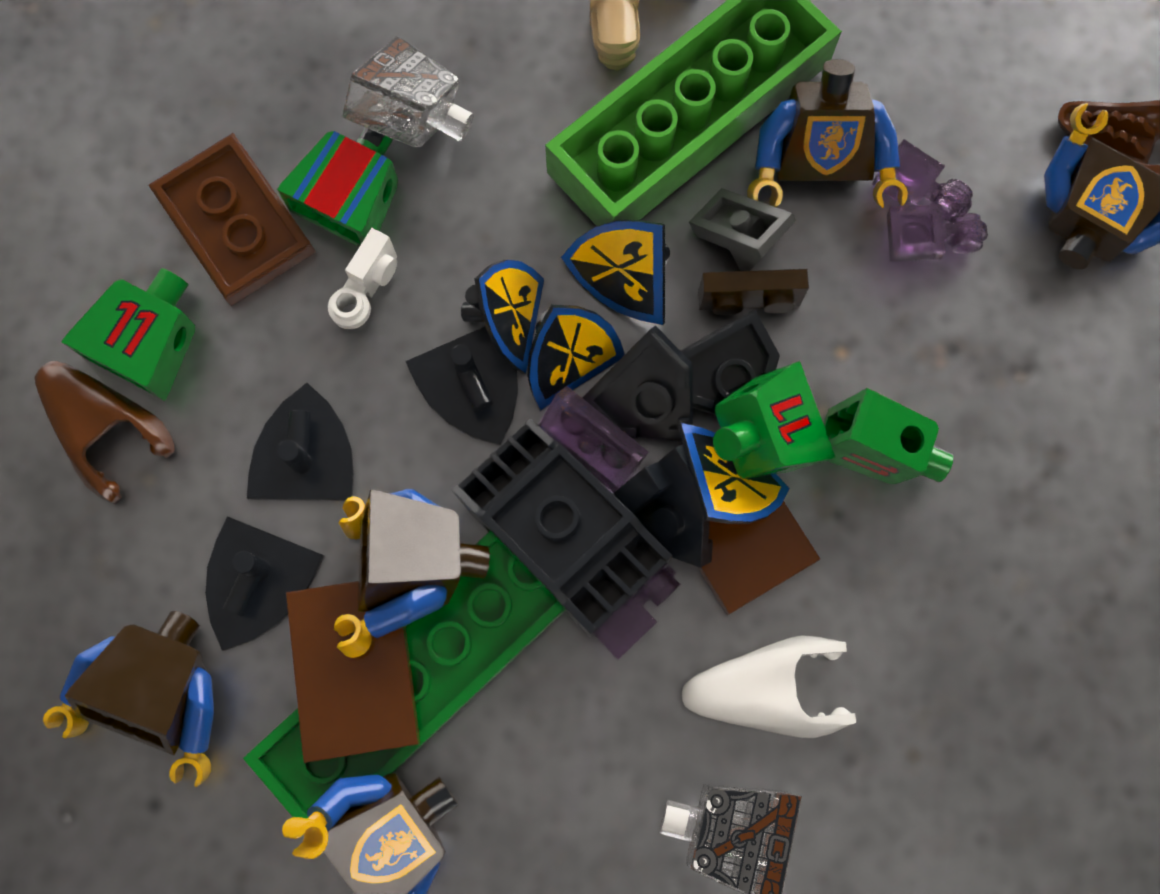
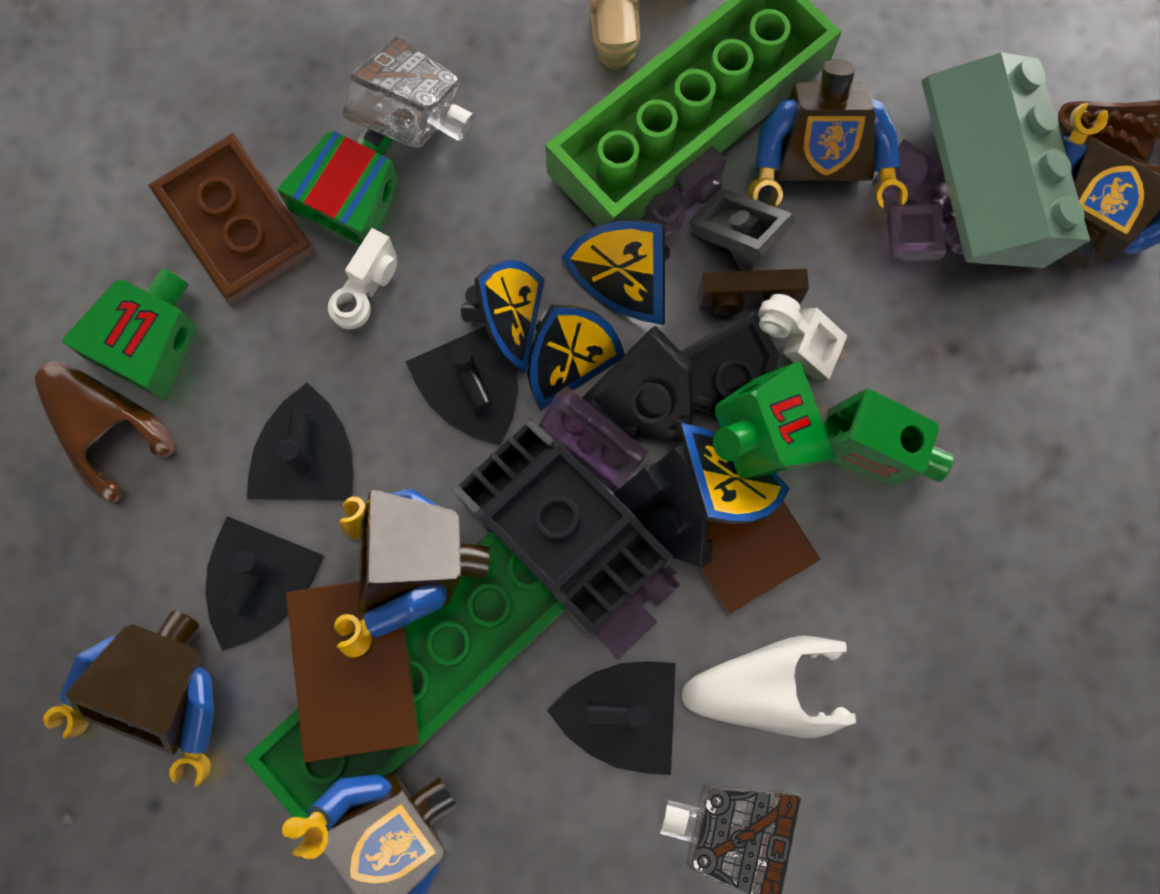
none -> black shield [547,661,676,775]
none -> plate [644,145,726,235]
none -> white plate [758,294,847,380]
none -> sand green slope [921,52,1090,268]

